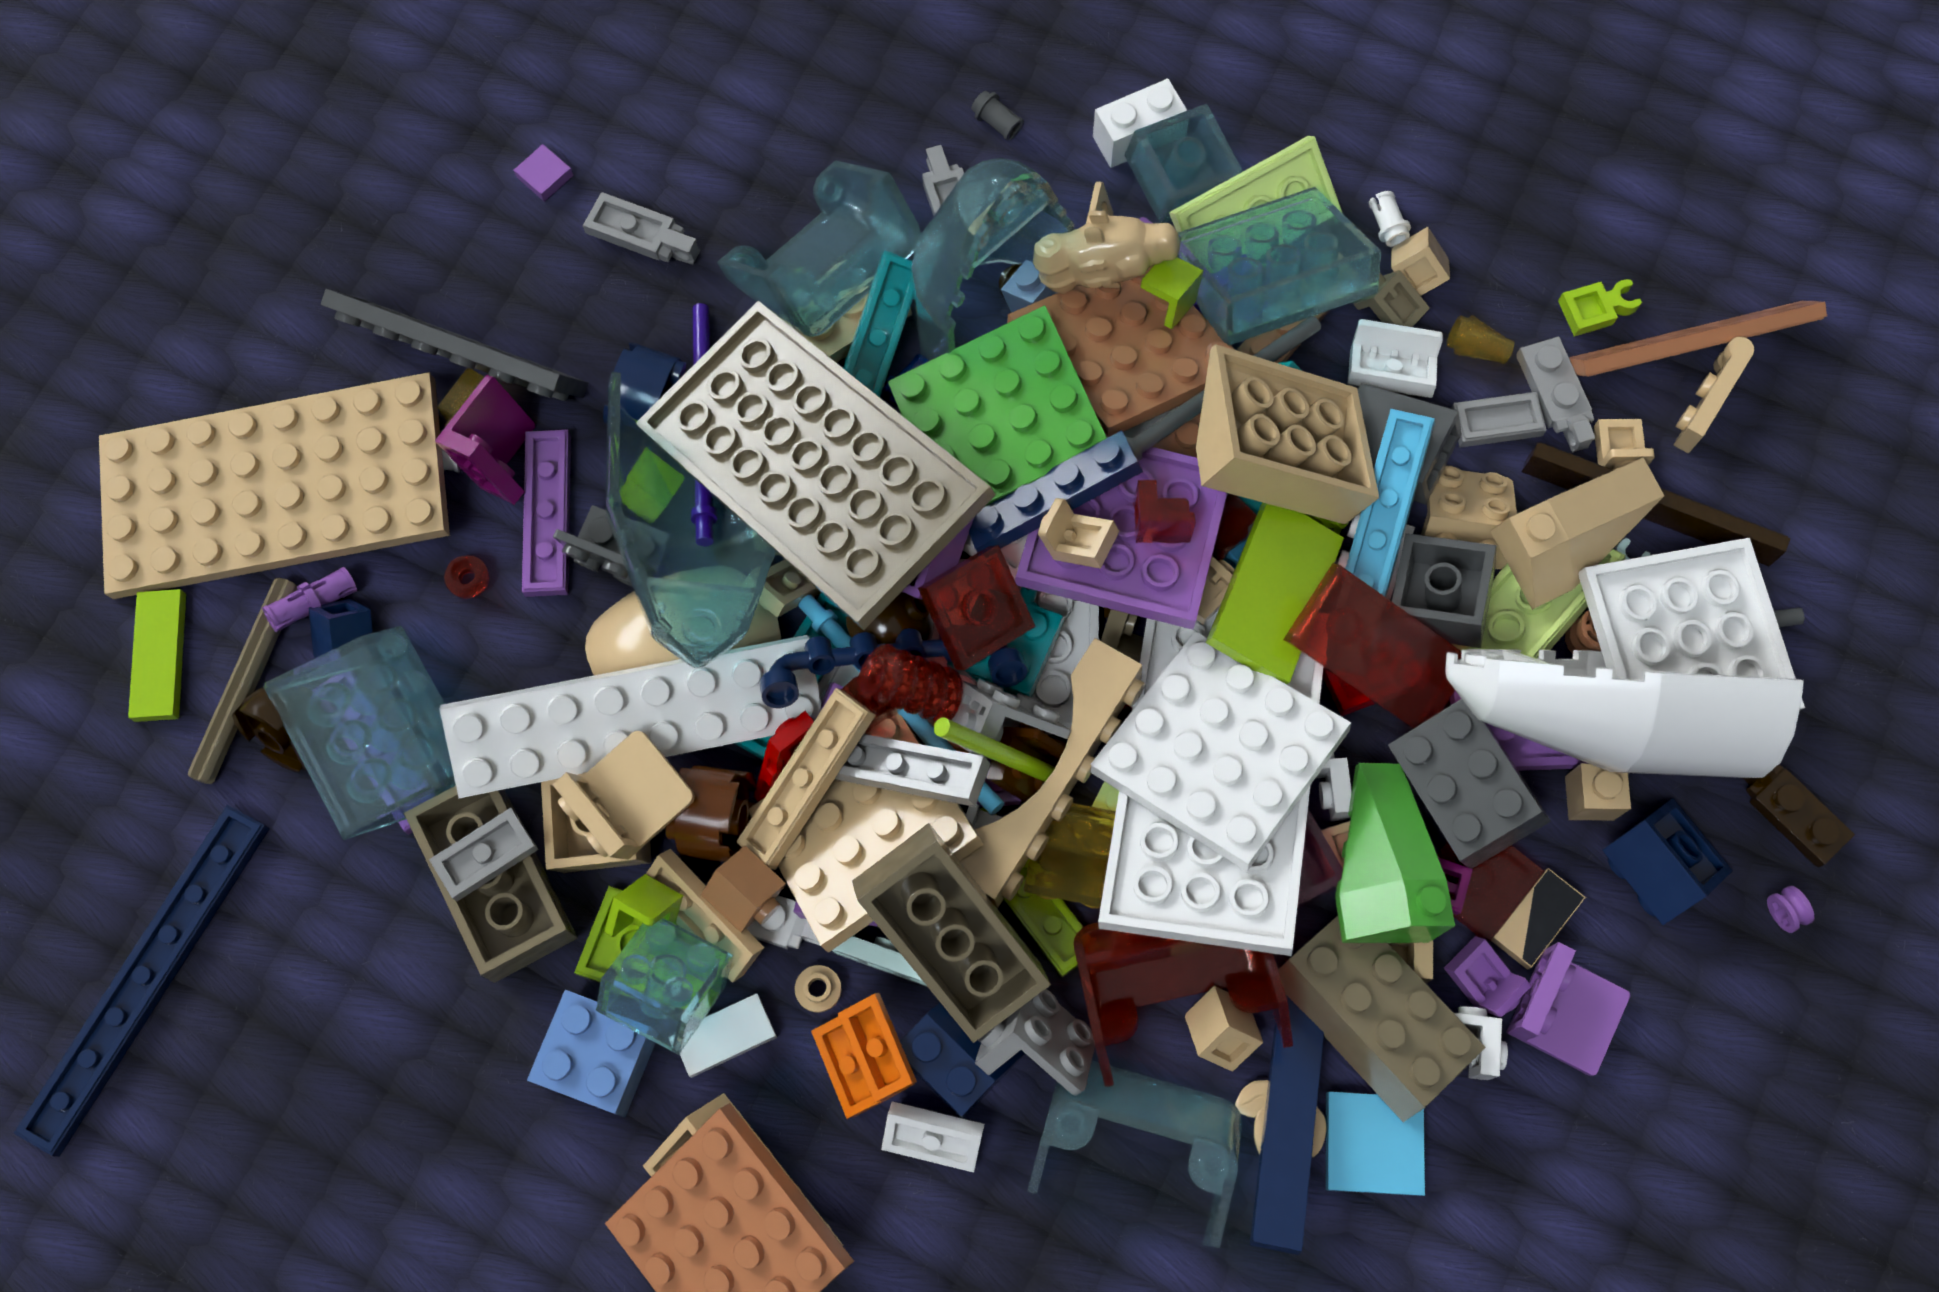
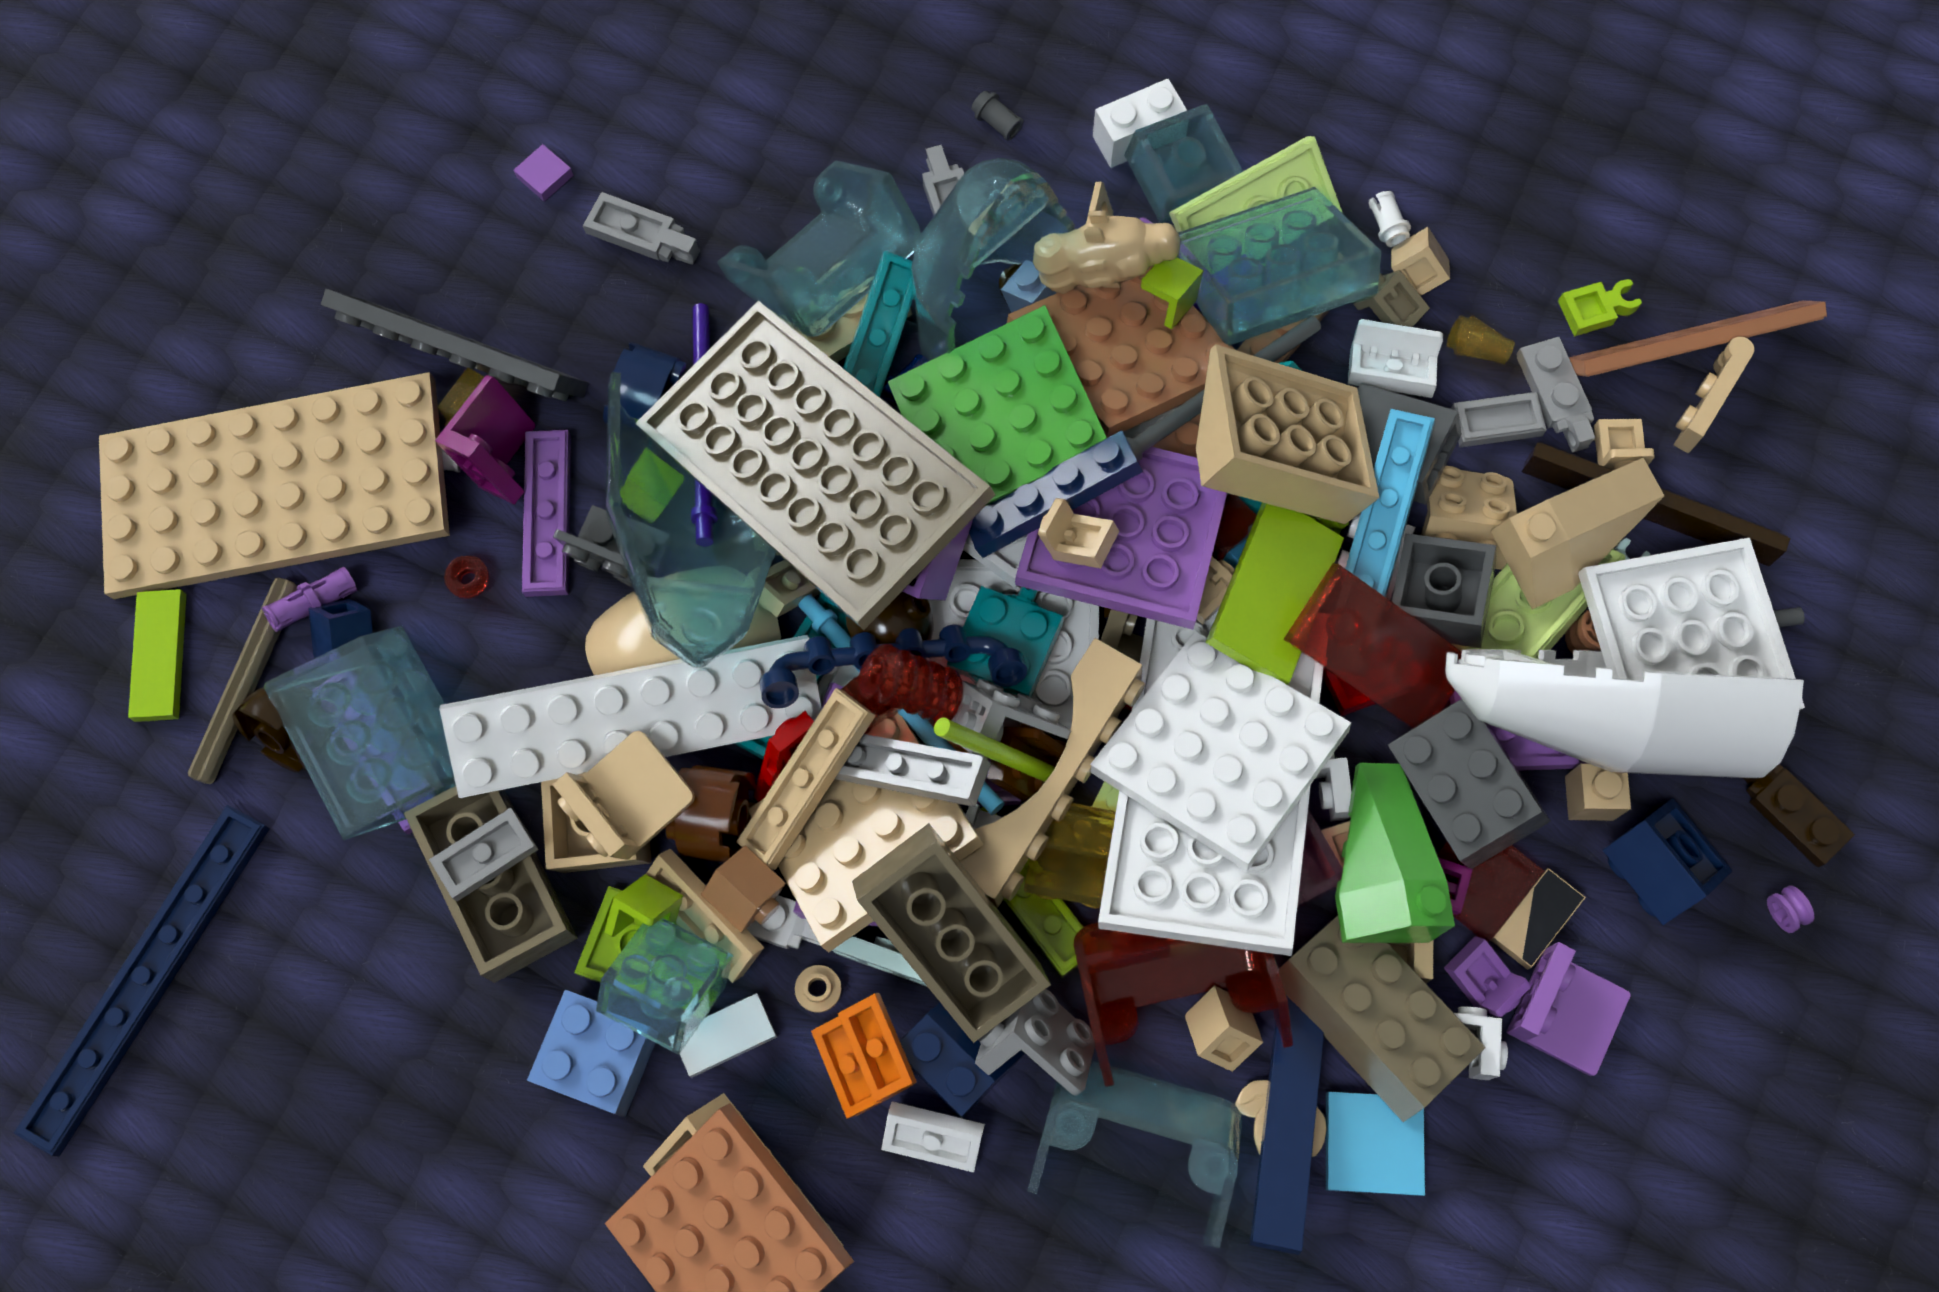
clear red plate [918,545,1036,670] -> none
clear red panel [1133,480,1196,543] -> none

